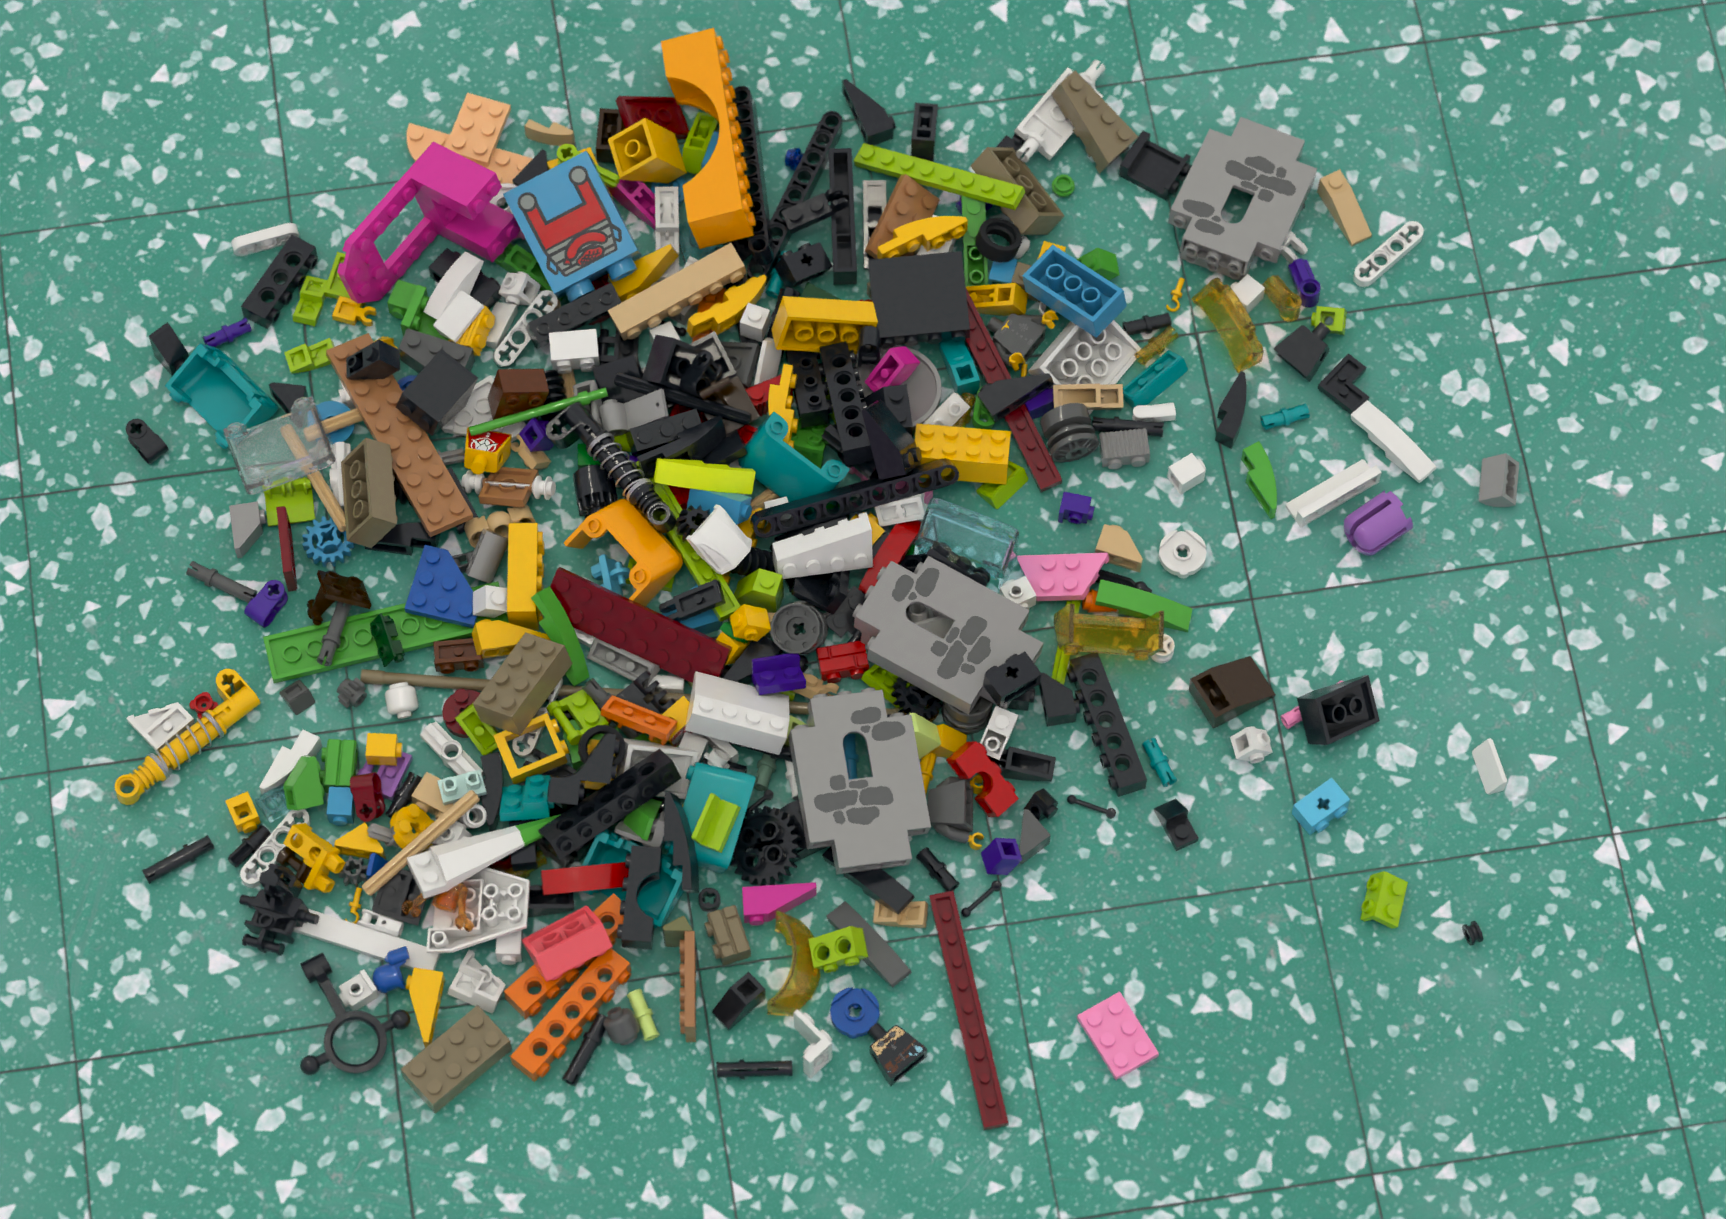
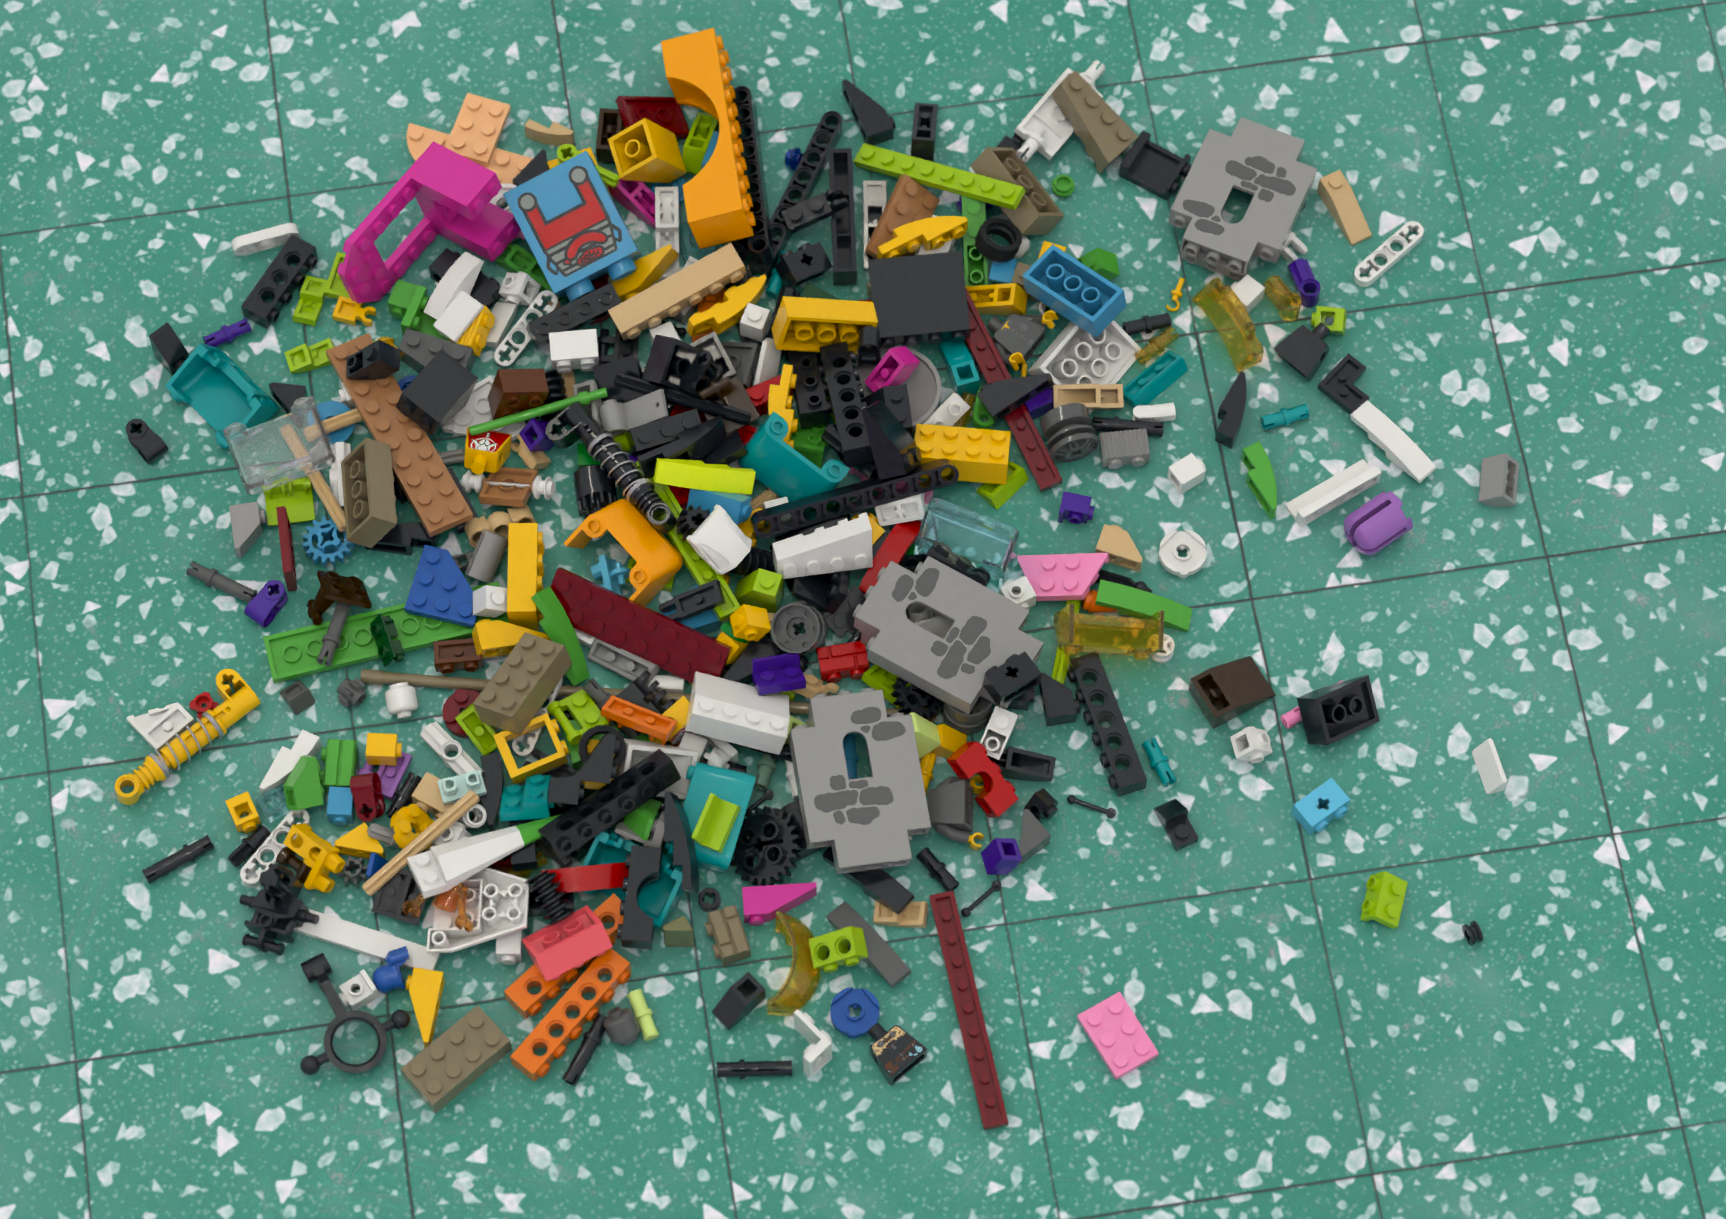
yellow hand [345,887,362,924] -> none
white bar [357,909,404,938] -> none
white slope [447,950,506,1014] -> none
medium nougat plate [680,931,696,1042] -> none
none -> black piece [525,870,574,925]

